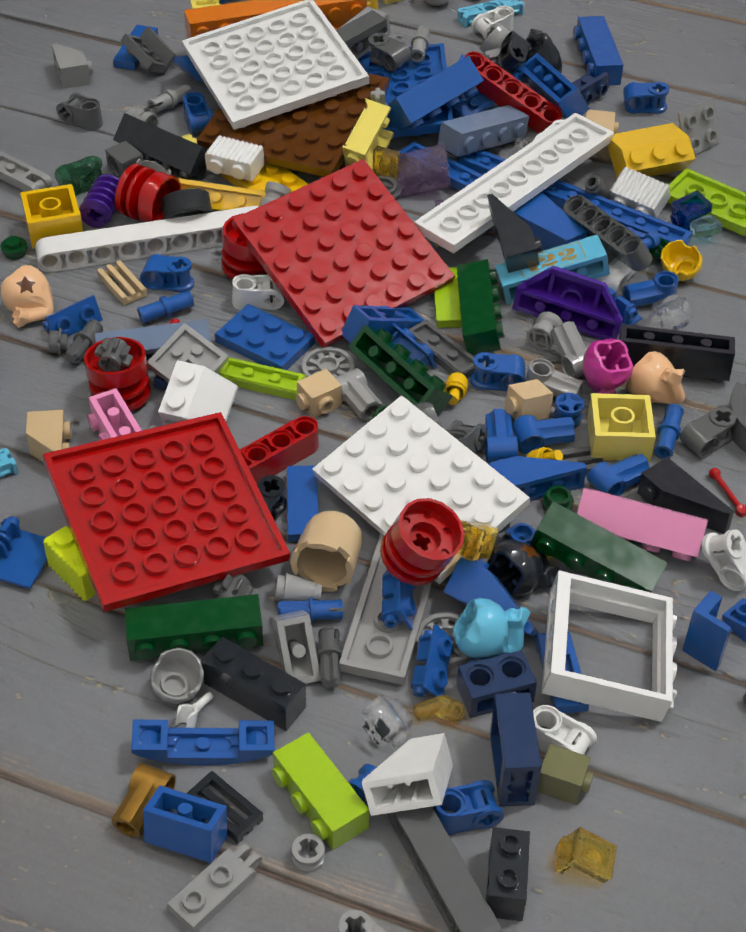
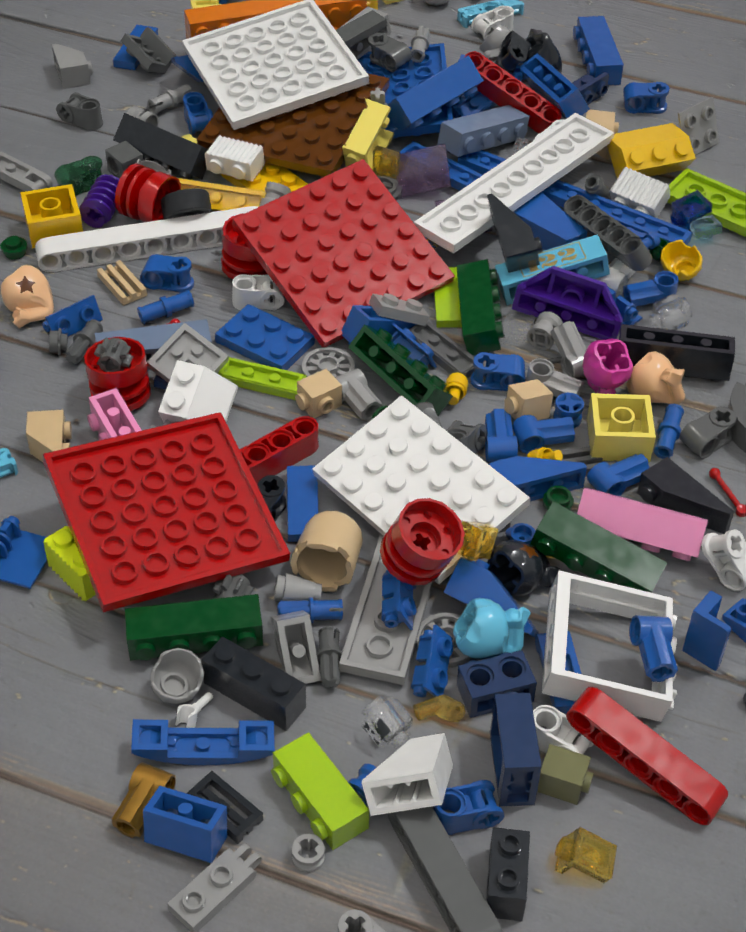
none -> light grey plate [369,293,430,326]
none -> beam [566,687,728,825]
none -> blue piece [629,615,678,682]

